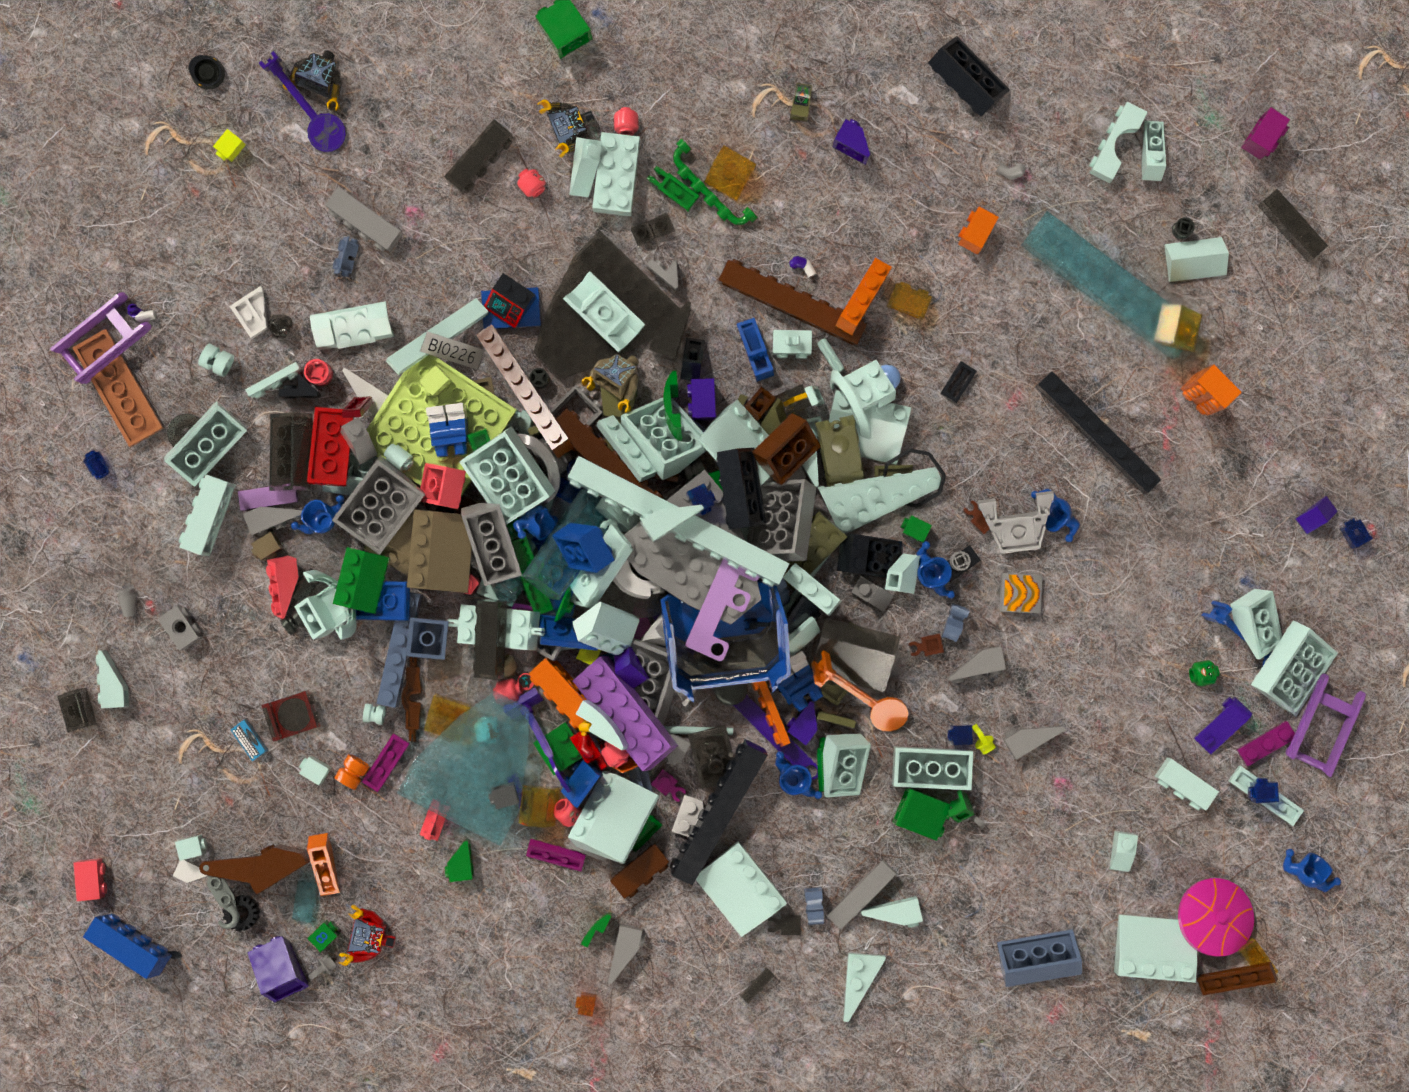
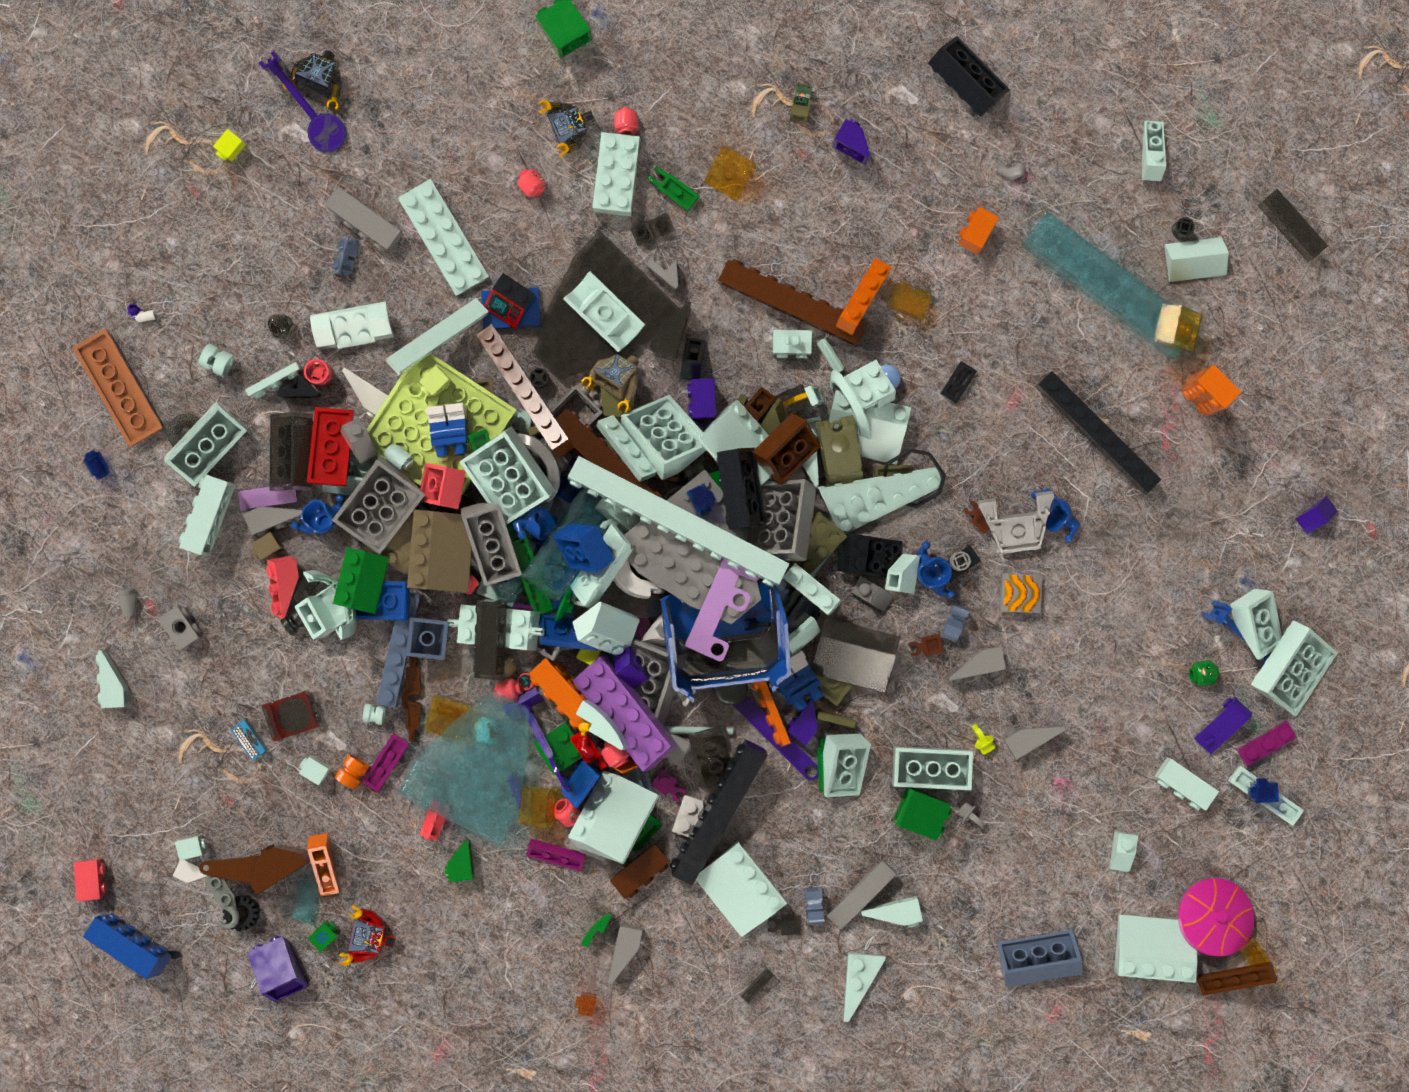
medium lavender piece [50,292,151,384] -> none
clear smoke slope [57,688,97,733] -> none
pearl dark grey piece [188,55,225,89] -> none
white wing [230,286,268,339] -> none
light grey piece [307,954,337,980] -> none
dark red plate [342,396,373,418] -> none
white sticker [420,331,484,369] -> none
clear smoke brick [444,119,513,195] -> none
dark grey brick [488,781,519,810] -> none
light aqua slope [569,137,602,197] -> none
light aqua slope [640,505,704,542] -> none
green slope [663,370,682,441] -> none
green bar [673,139,758,225] -> none
blue slope [736,318,775,382] -> none
blue piece [775,751,822,799] -> none
arm [789,256,817,278] -> none
orange piece [811,650,909,731] -> none
green brick [900,515,932,543] -> none
clear blue brick [948,724,973,745] -> none
green panel [948,790,975,823] -> none
light aqua arch [1089,102,1147,183] -> none
magenta brick [1241,107,1290,159] -> none
blue piece [1283,849,1341,892] -> none
medium lavender piece [1286,673,1366,777] -> none
clear blue brick [1340,518,1373,549] -> none
none -> light aqua plate [398,179,490,297]

